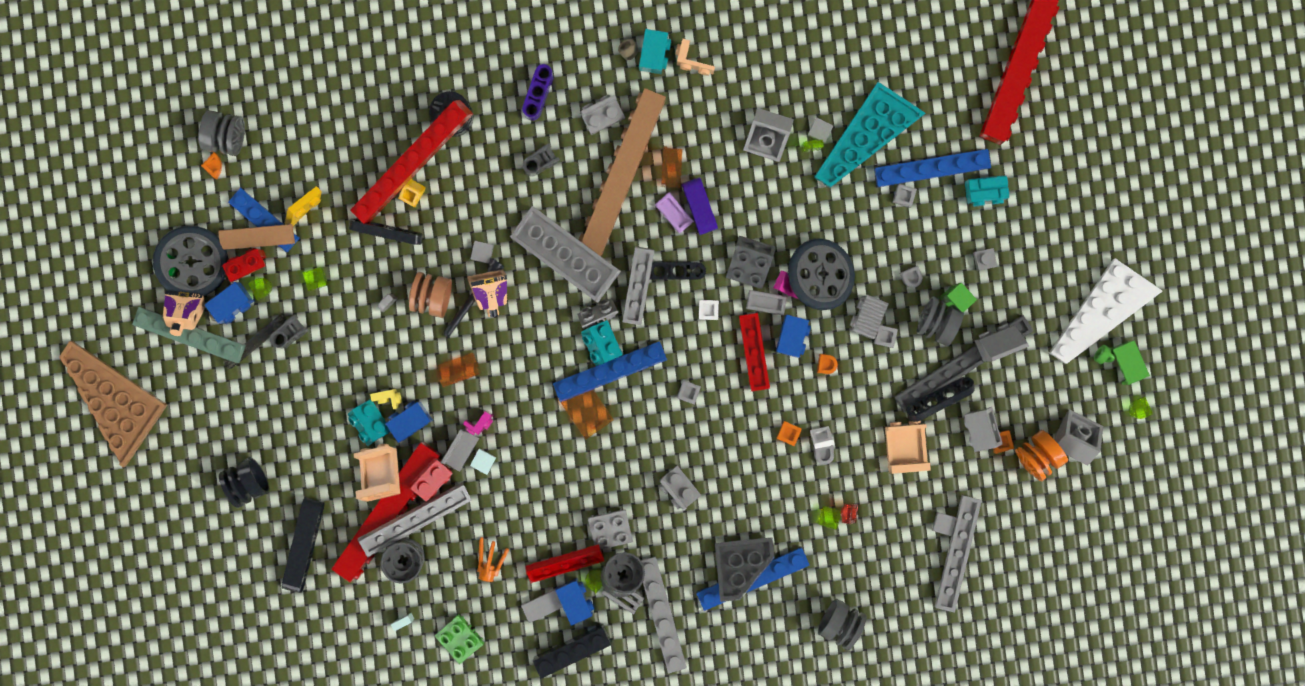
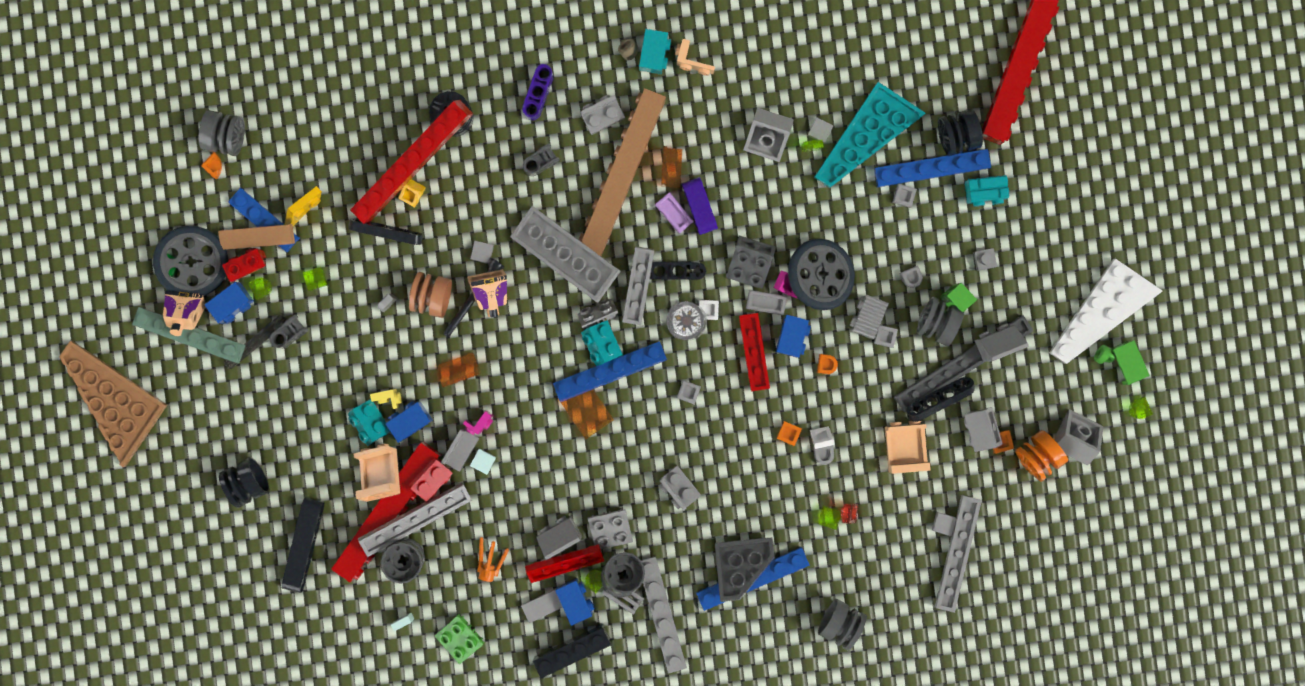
none -> light grey slope [536,516,582,560]
none -> clear piece [666,301,707,340]
none -> black wheel [938,109,983,157]

